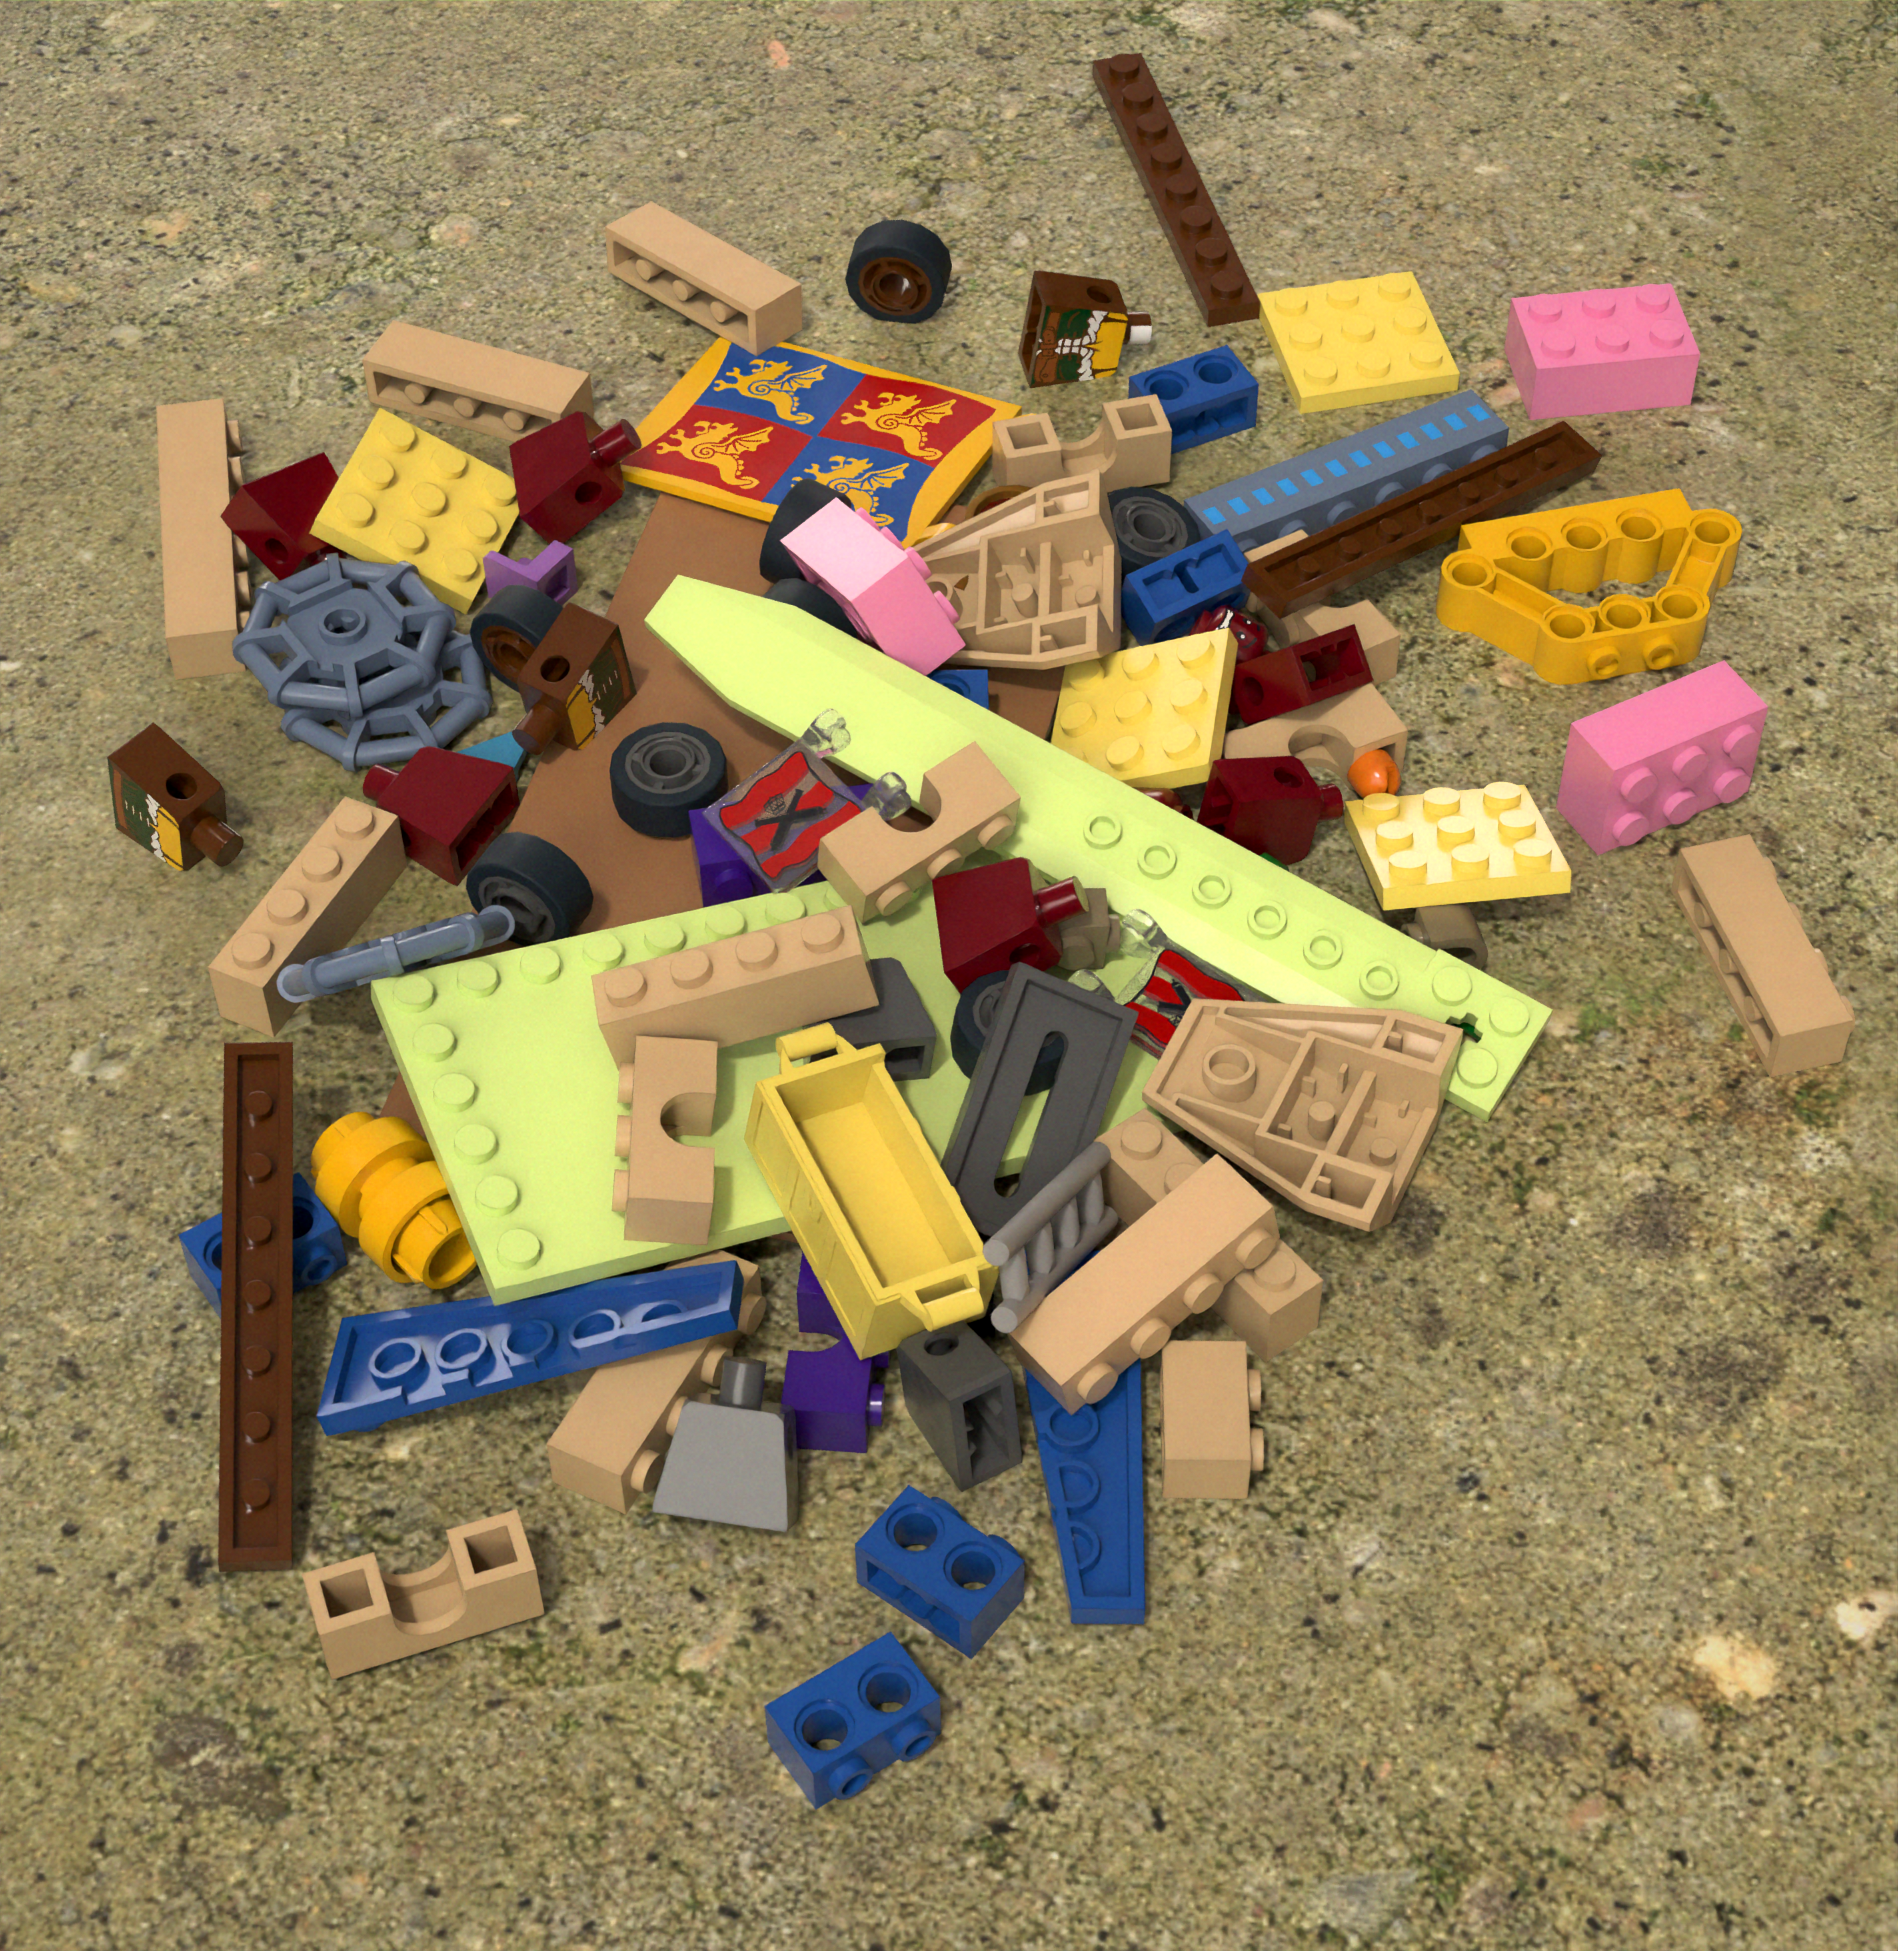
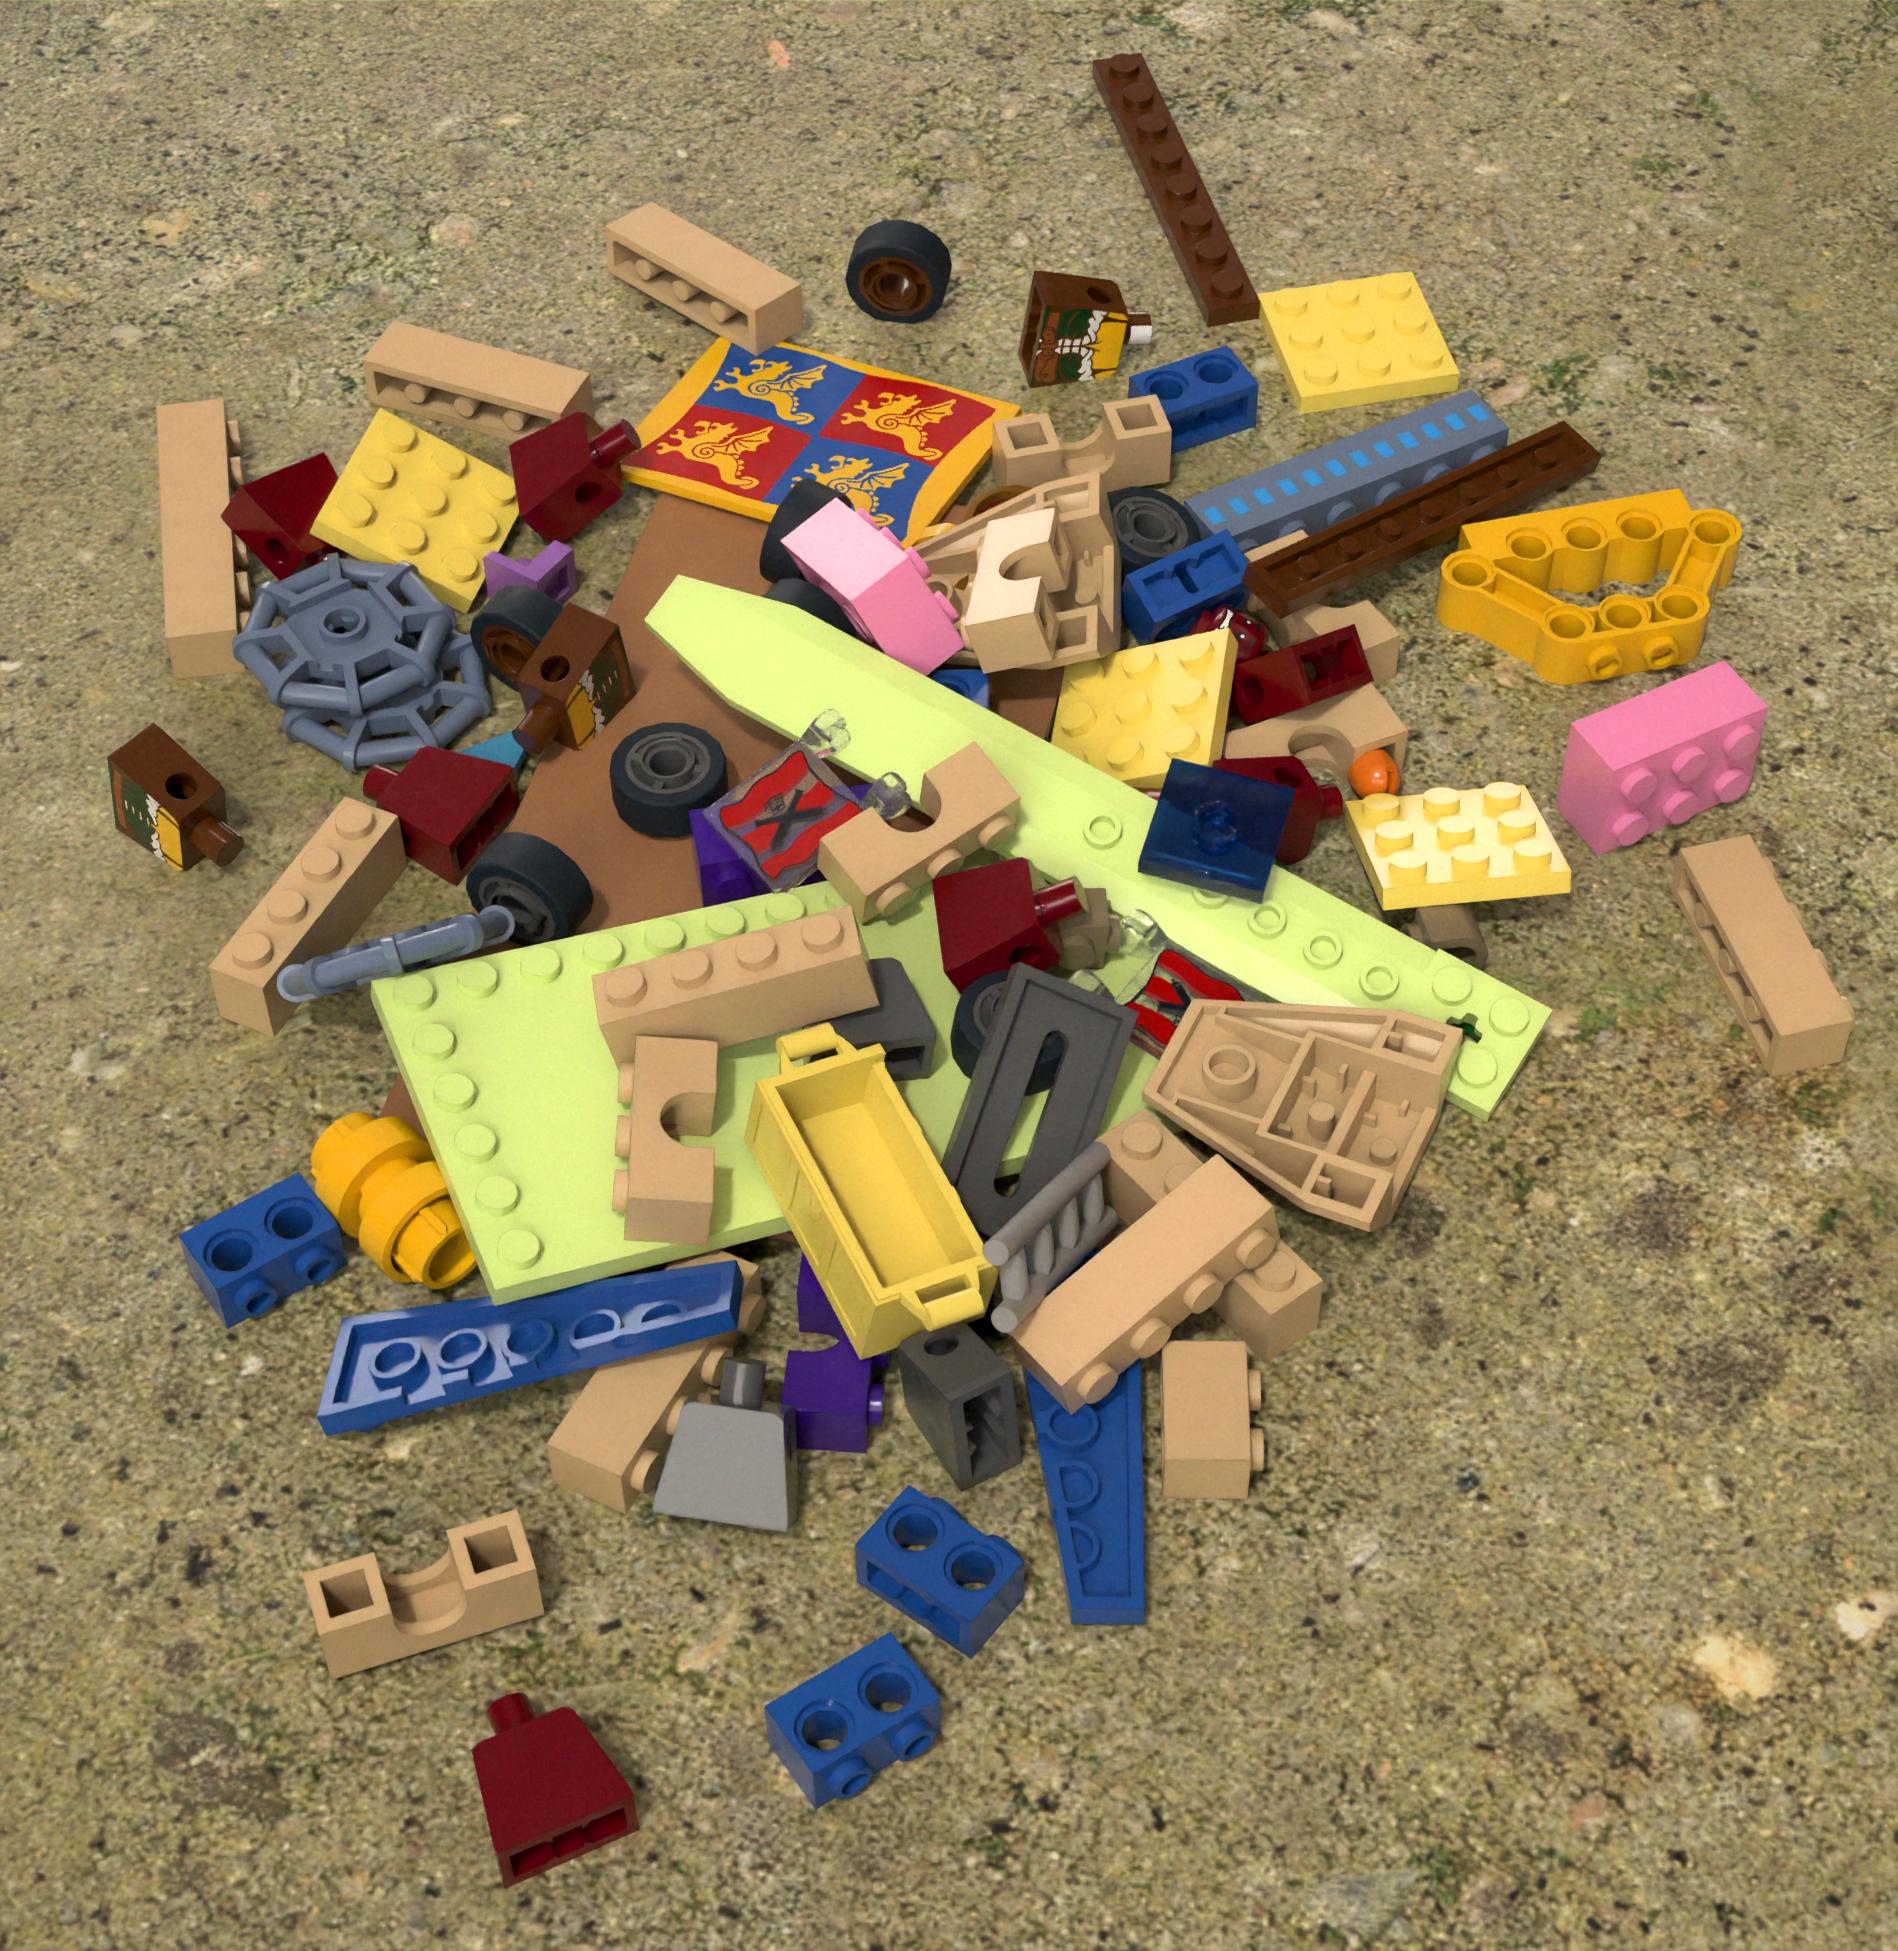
reddish brown plate [218,1042,293,1572] -> none
bright pink brick [1504,283,1700,420] -> none
none -> dark red torso [471,1692,639,1889]
none -> tan arch [960,507,1073,674]
none -> clear blue plate [1138,758,1295,904]

